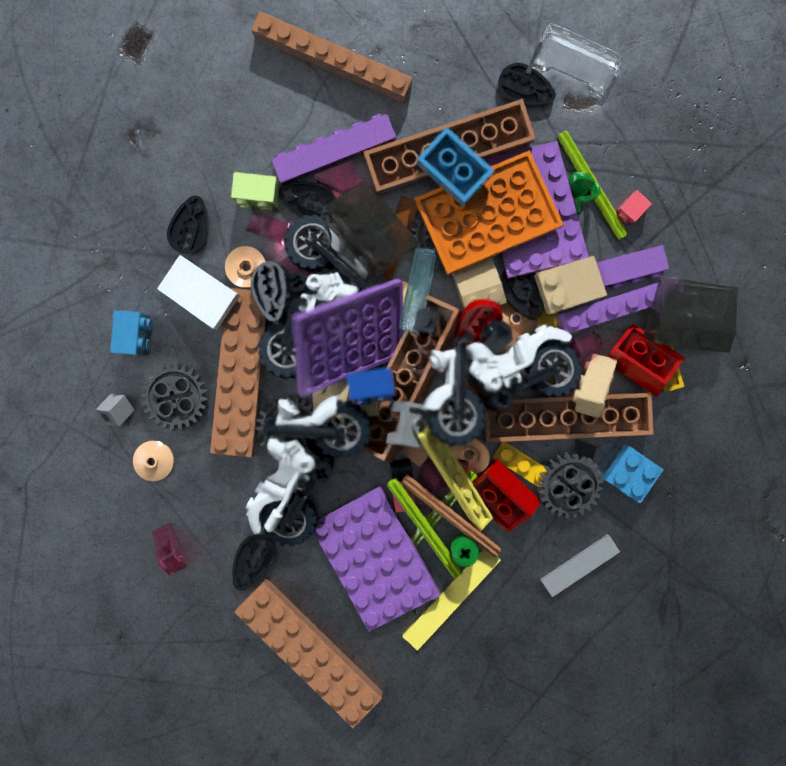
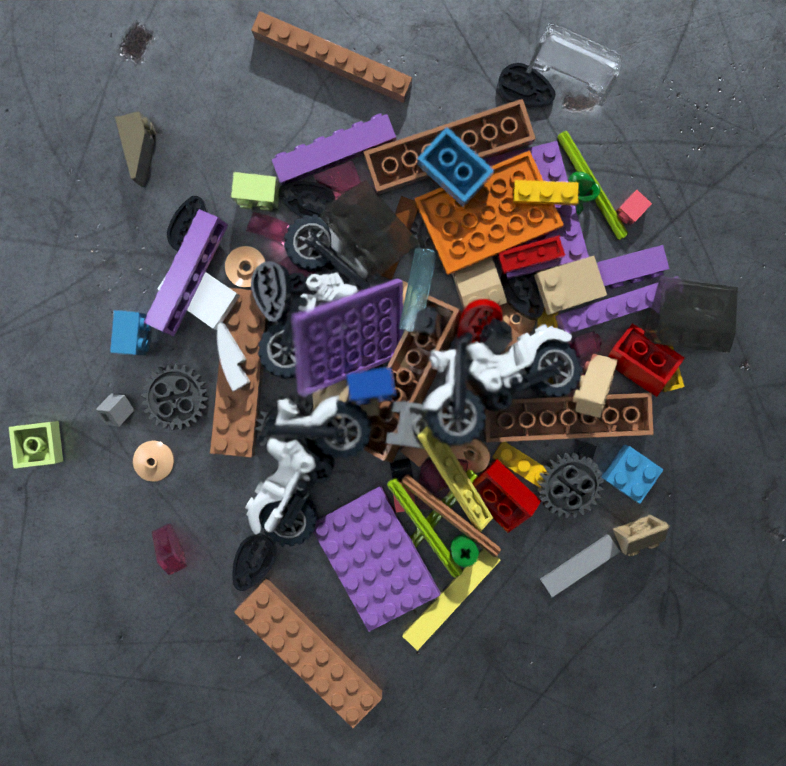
none -> yellowish green brick [9,421,63,468]
none -> dark tan slope [115,111,156,187]
none -> medium lavender brick [144,210,228,337]
none -> white slope [217,323,250,391]
none -> red plate [498,236,565,274]
none -> yellow plate [513,180,578,206]
none -> tan slope [613,515,669,556]

